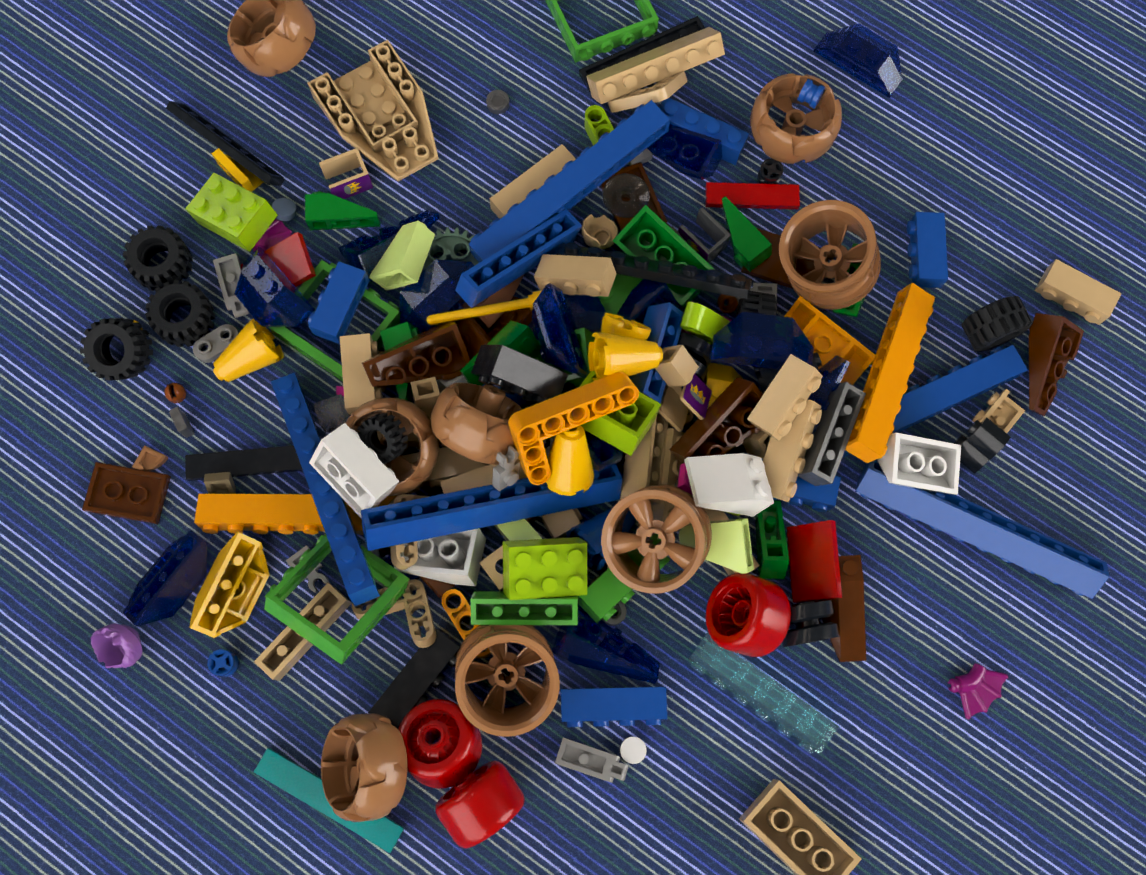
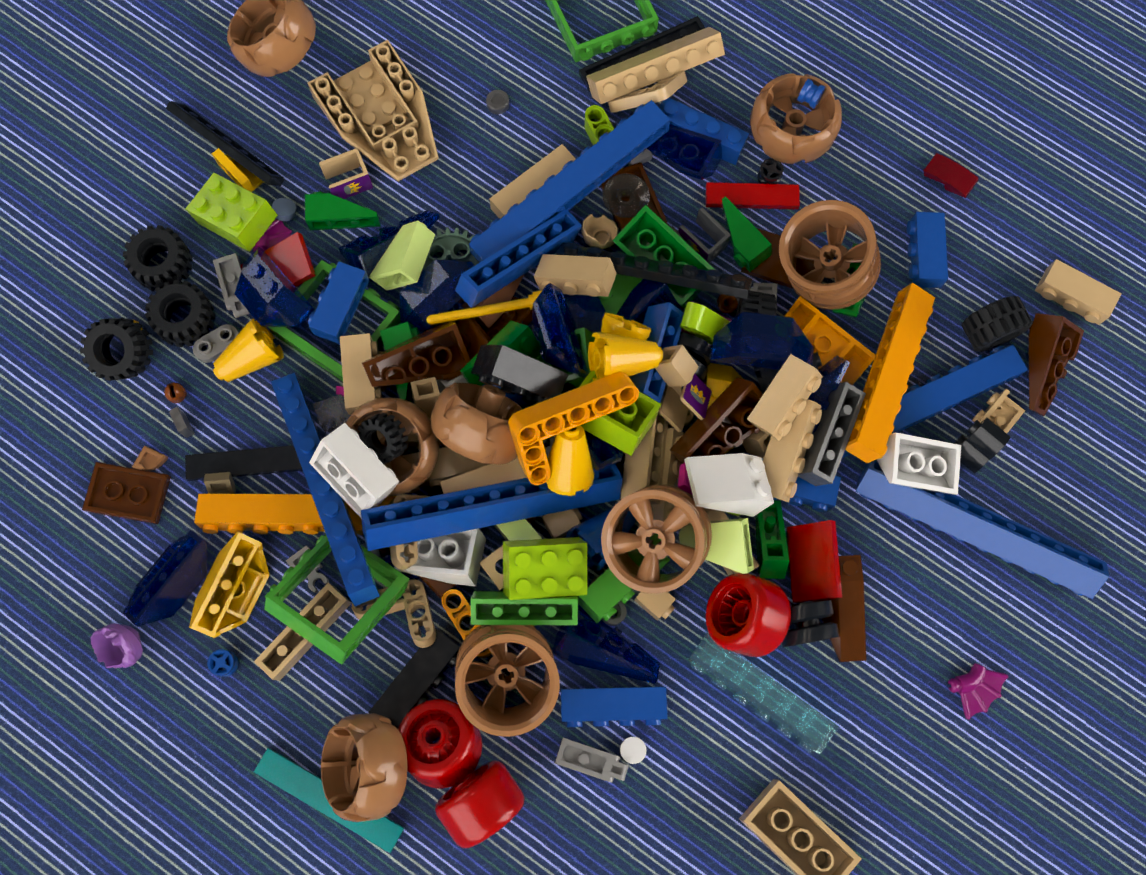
light grey plate [492,445,520,491] -> none
clear blue wedge [813,23,902,98] -> none
none -> tan brick [634,592,676,621]
none -> dark red slope [923,153,979,198]

